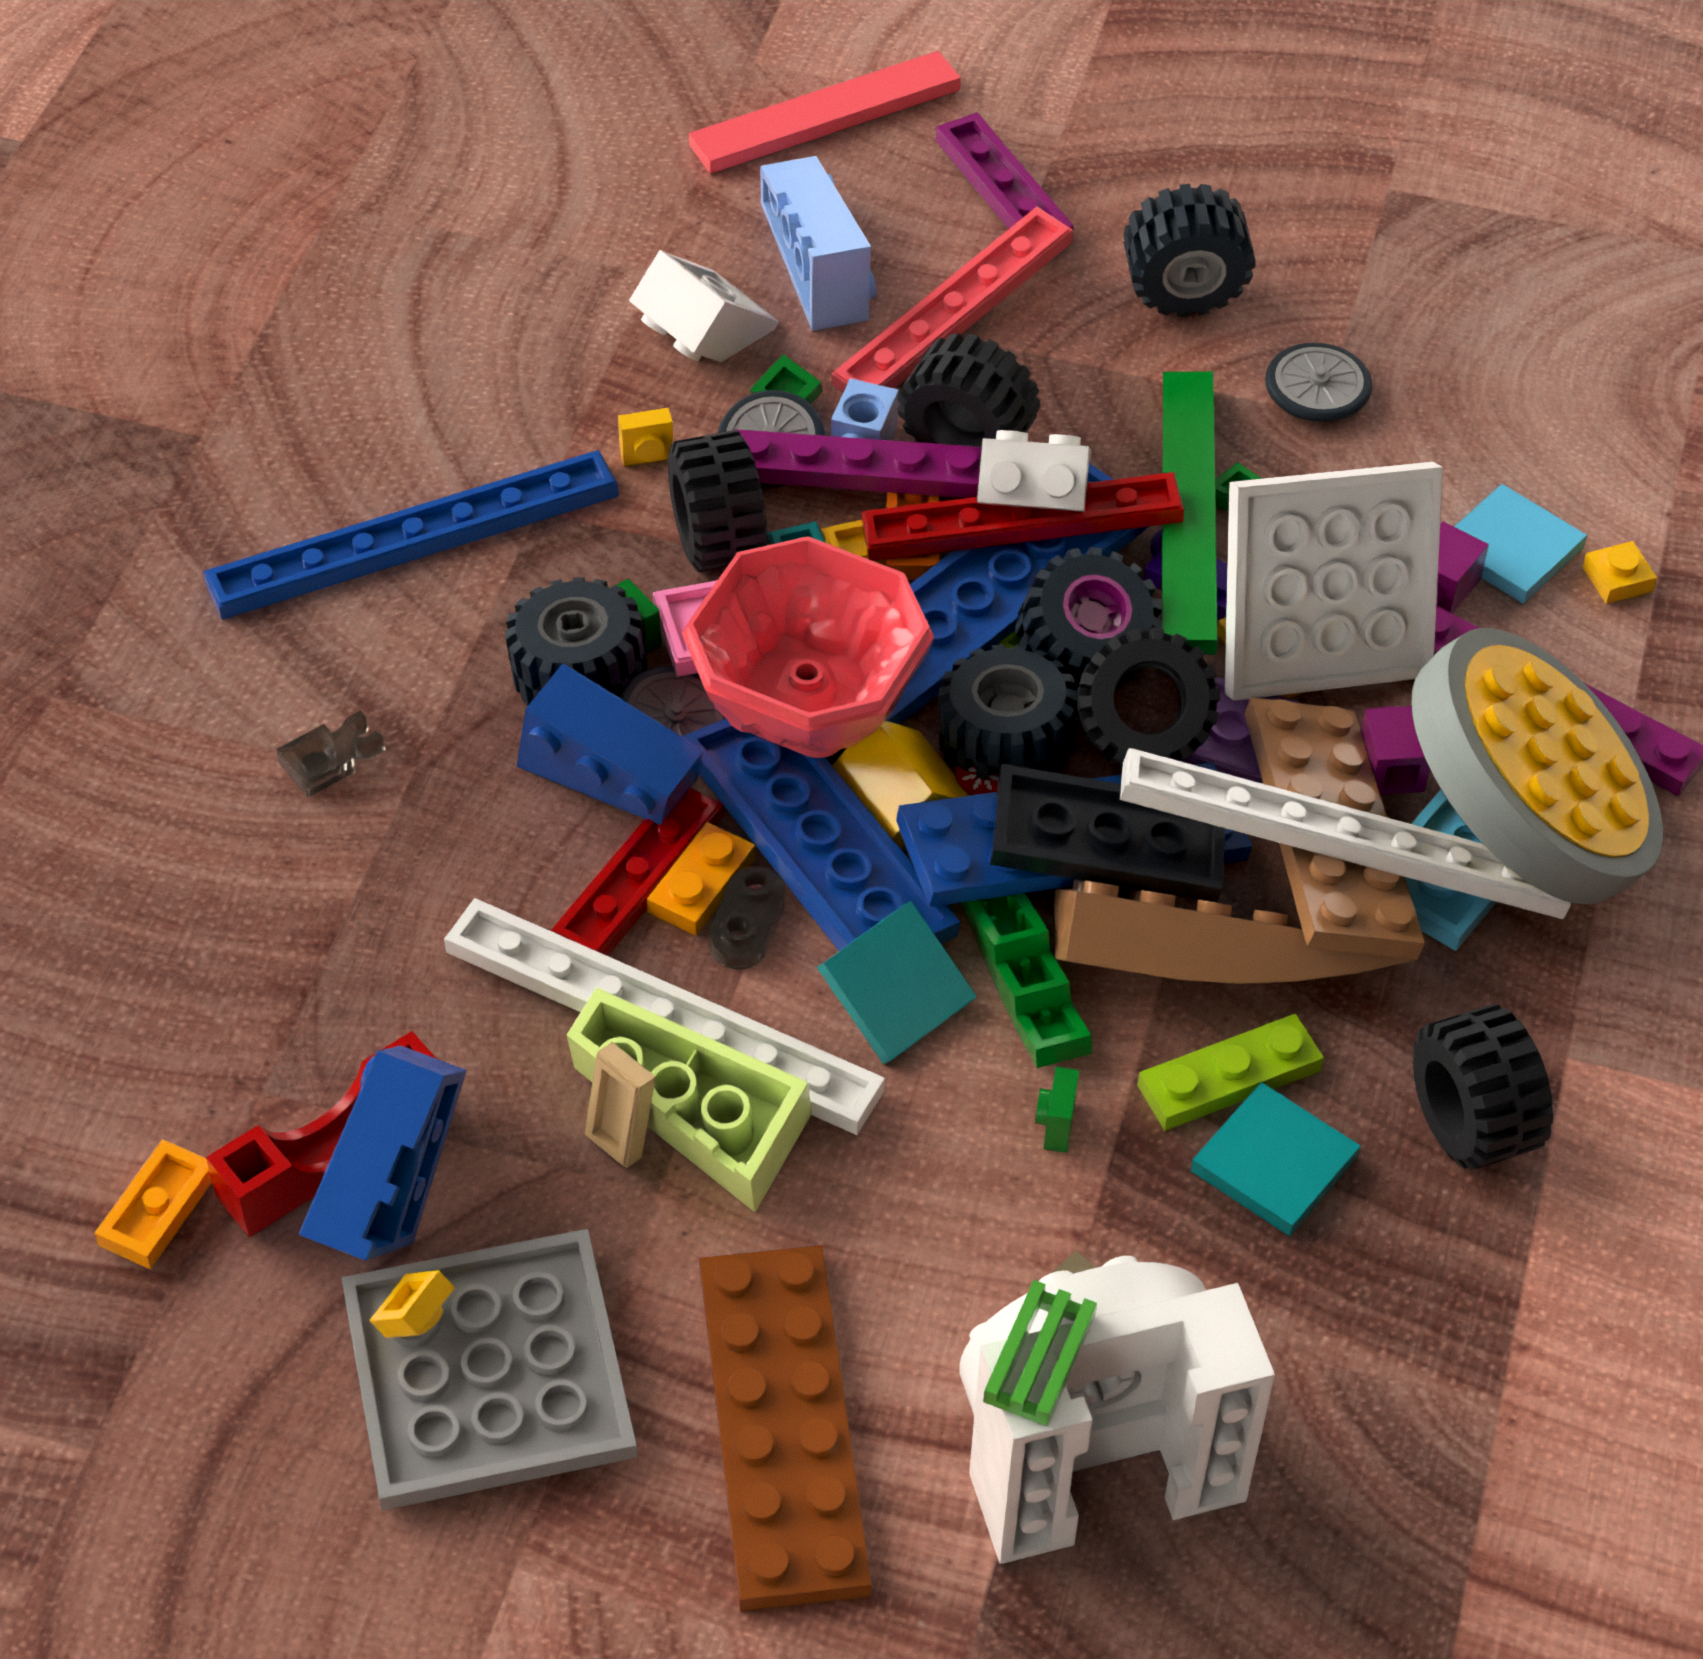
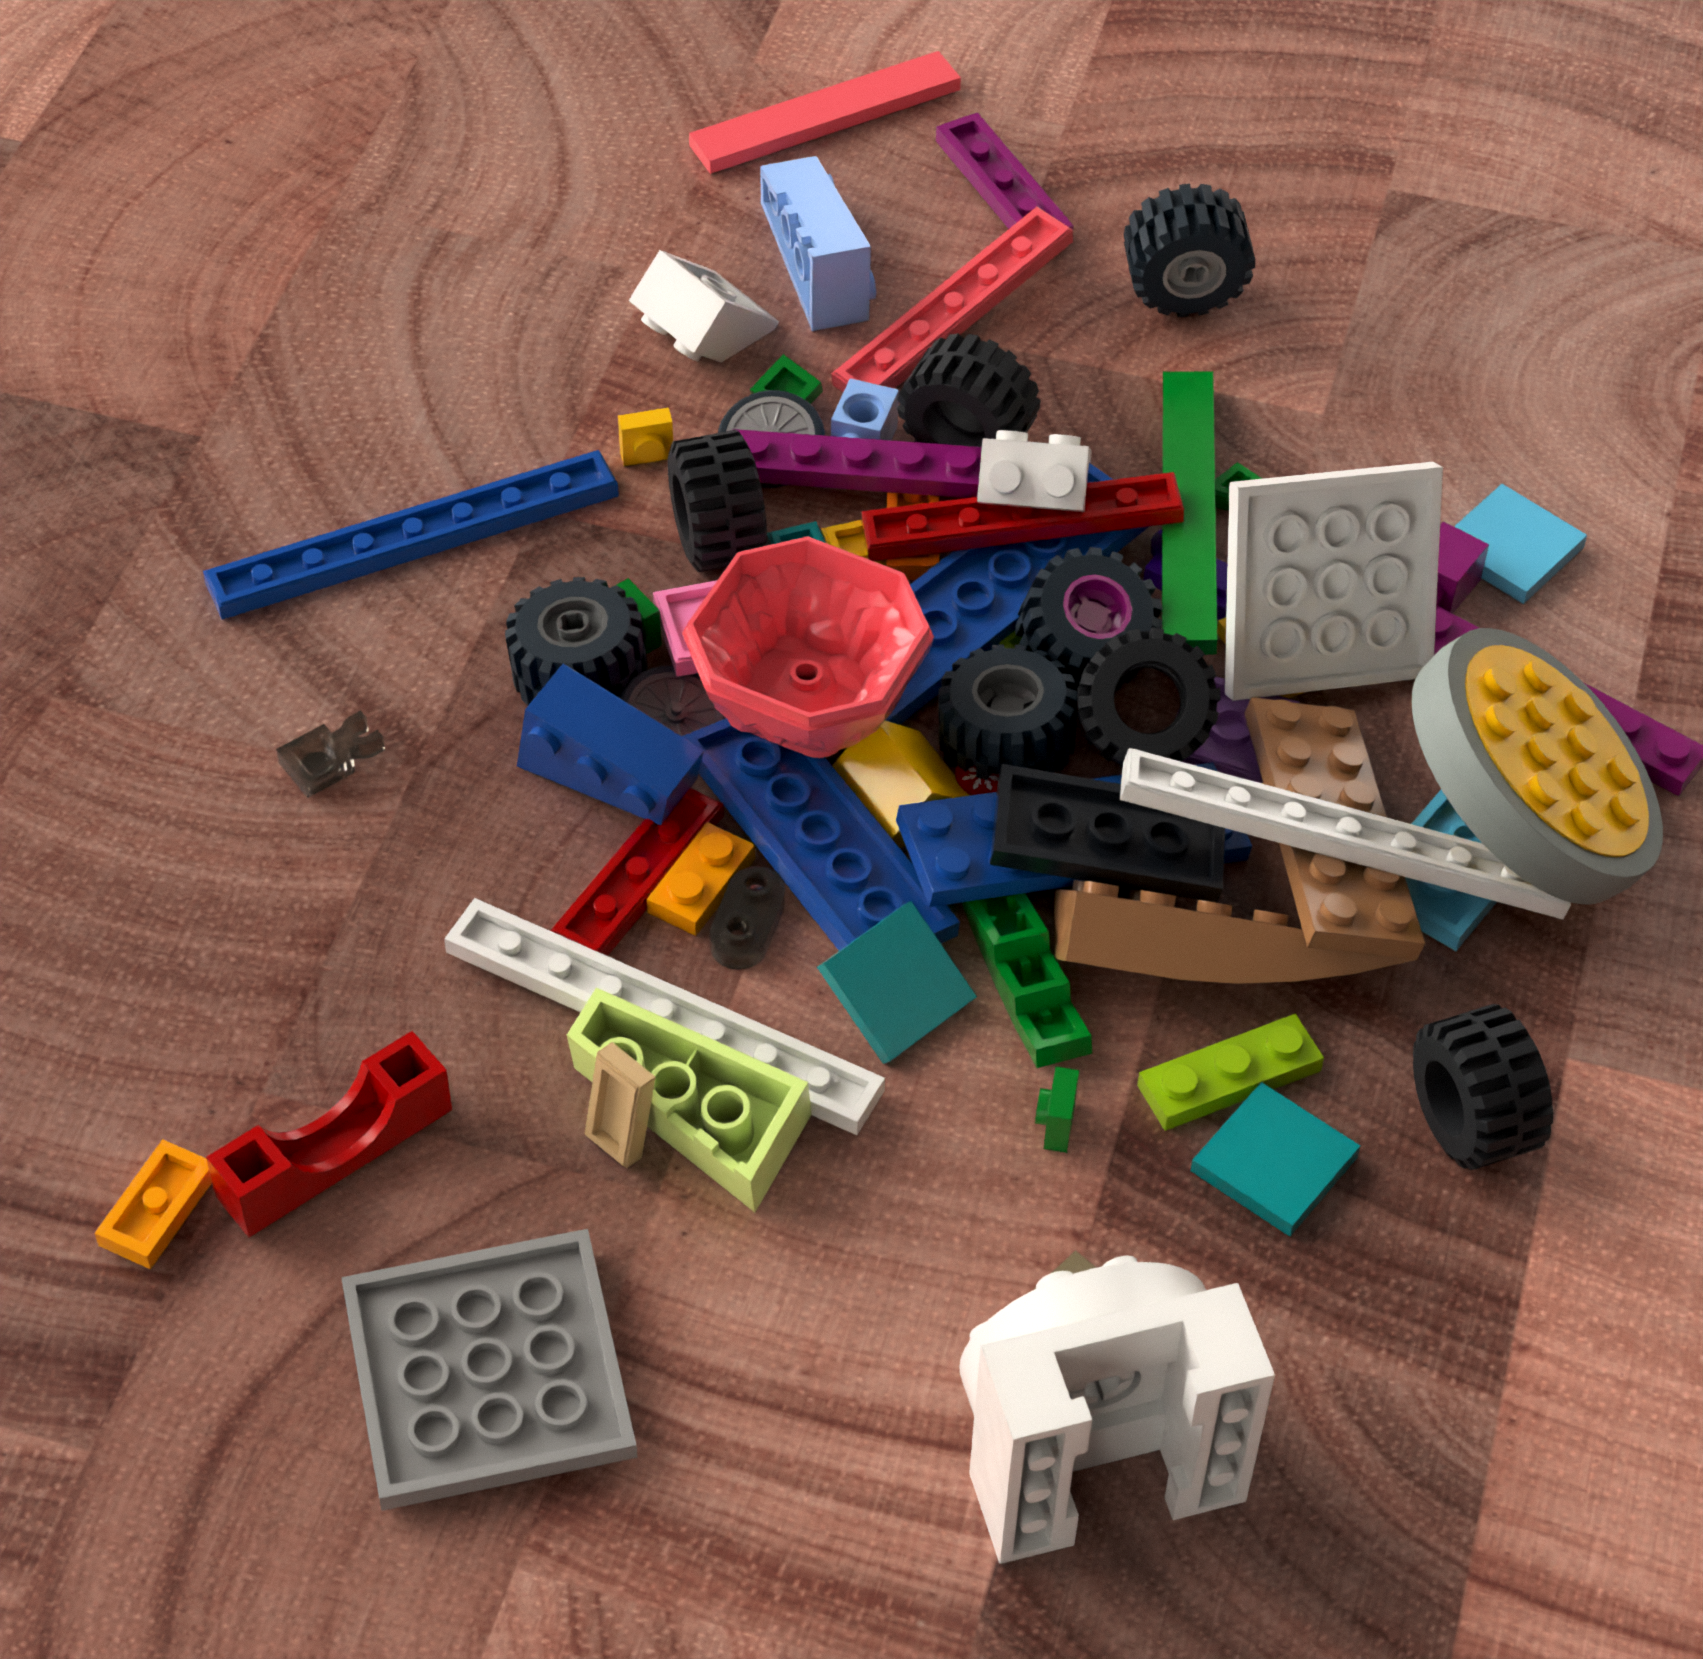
blue wedge [298,1046,467,1261] -> none
yellow plate [369,1270,455,1338] -> none
dark orange plate [699,1245,871,1611] -> none
bright green tile [983,1279,1097,1426] -> none
light grey wheel [1265,343,1372,422] -> none
magenta brick [1361,706,1430,795] -> none
yellow plate [1582,541,1657,604] -> none

